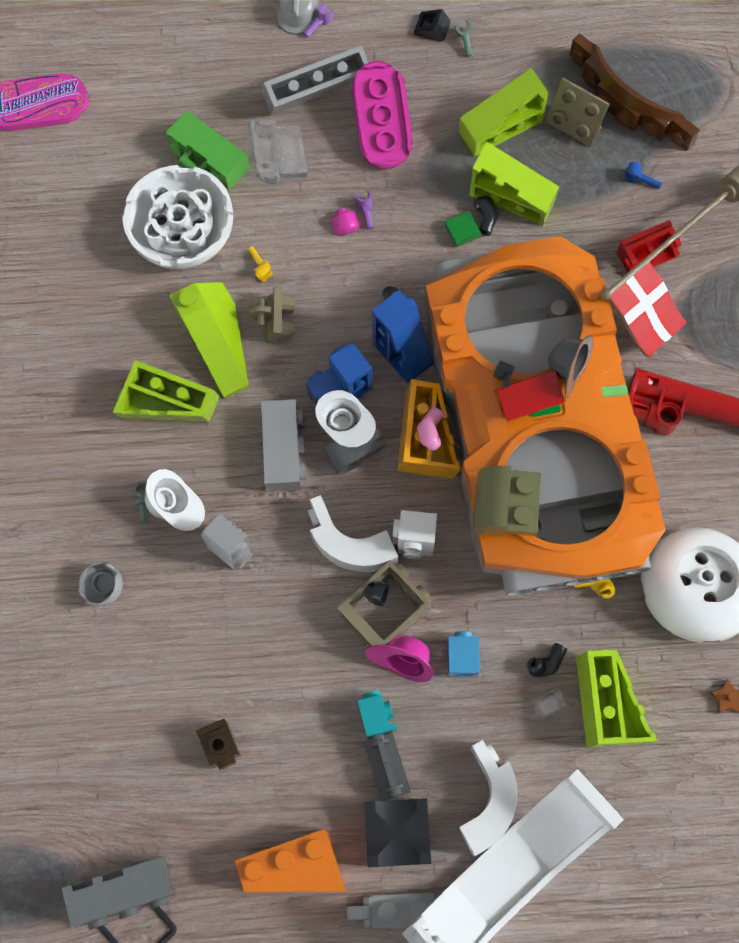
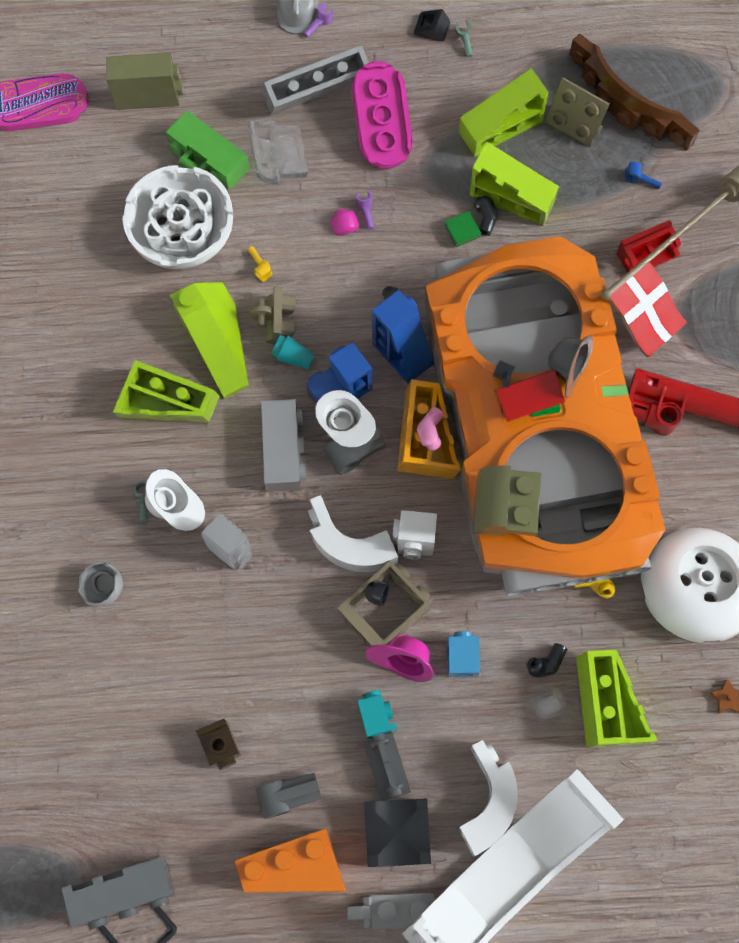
none -> olive brick [106,53,183,110]
none -> dark grey piece [256,773,322,819]
none -> teal cone [271,335,315,370]

